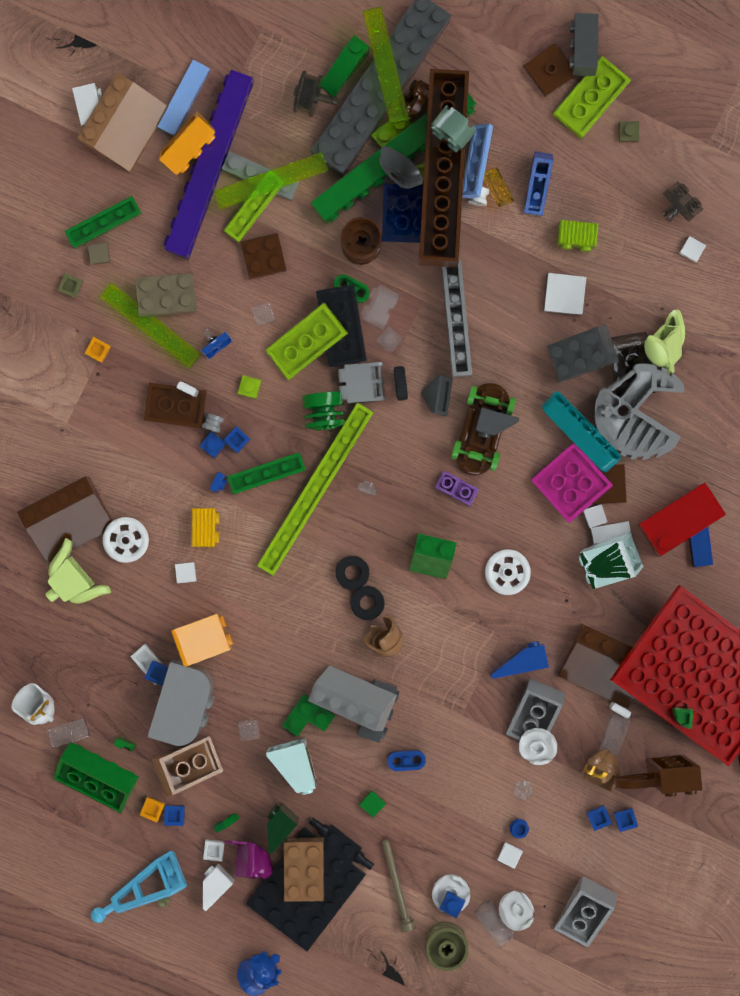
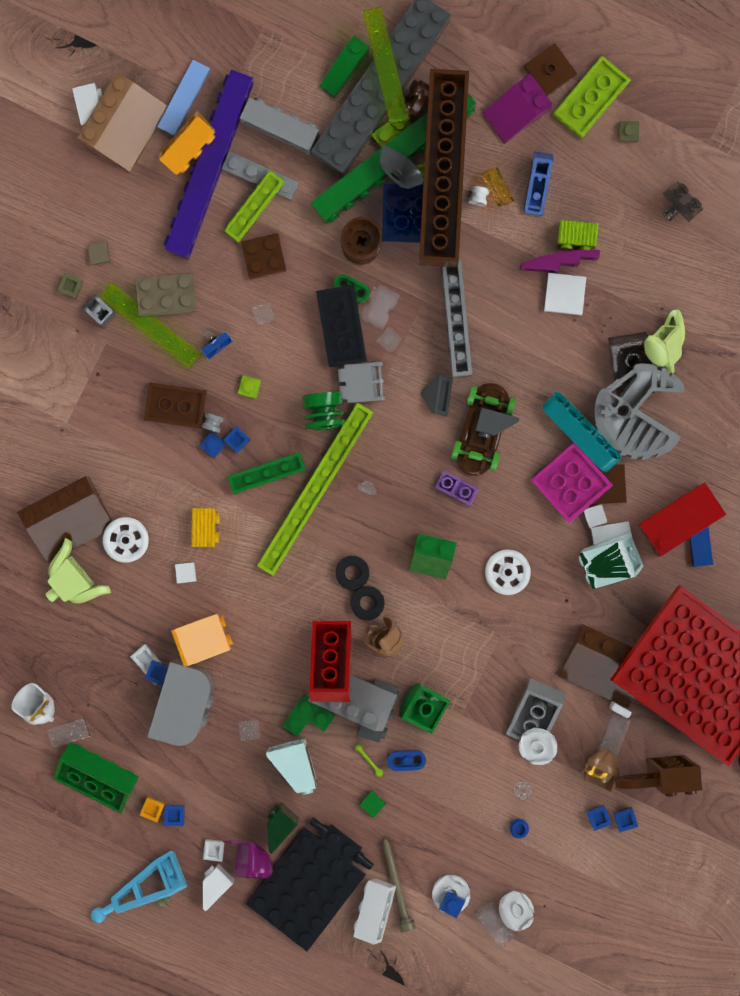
green plate [65,196,142,249] -> none
light orange plate [84,337,111,363] -> none
green tile [113,736,137,751] -> none
medium nougat slope [152,736,223,795] -> none
white tile [176,381,199,397] -> none
blue plate [210,472,228,493] -> none
clear neon green plate [213,152,329,210] -> none
green tile [213,813,240,833] -> none
blue hair [237,951,282,996] -> none
lime tile [265,303,348,380] -> none
medium nougat brick [284,837,324,901] -> none
clear smoke wheel [293,70,339,117] -> none
black tyre [394,366,408,401] -> none
olive wheel [425,922,468,971] -> none
sand green brick [431,105,477,152] -> none
light blue tile [462,123,493,198] -> none
blue slope [490,641,549,679] -> none
white tile [497,842,523,869] -> none
dark grey brick [547,325,619,382] -> none
light grey slope [554,876,617,947] -> none
dark grey brick [569,13,599,76] -> none
green tile [673,708,693,729] -> none
white tile [679,236,706,263] -> none
none -> dark grey slope [82,294,117,328]
none -> light grey brick [240,98,320,155]
none -> red brick [309,621,352,702]
none -> white brick [353,878,396,945]
none -> lime hinge [355,744,383,777]
none -> green slope [399,683,451,734]
none -> magenta slope [482,74,553,144]
none -> magenta slope [520,250,600,273]

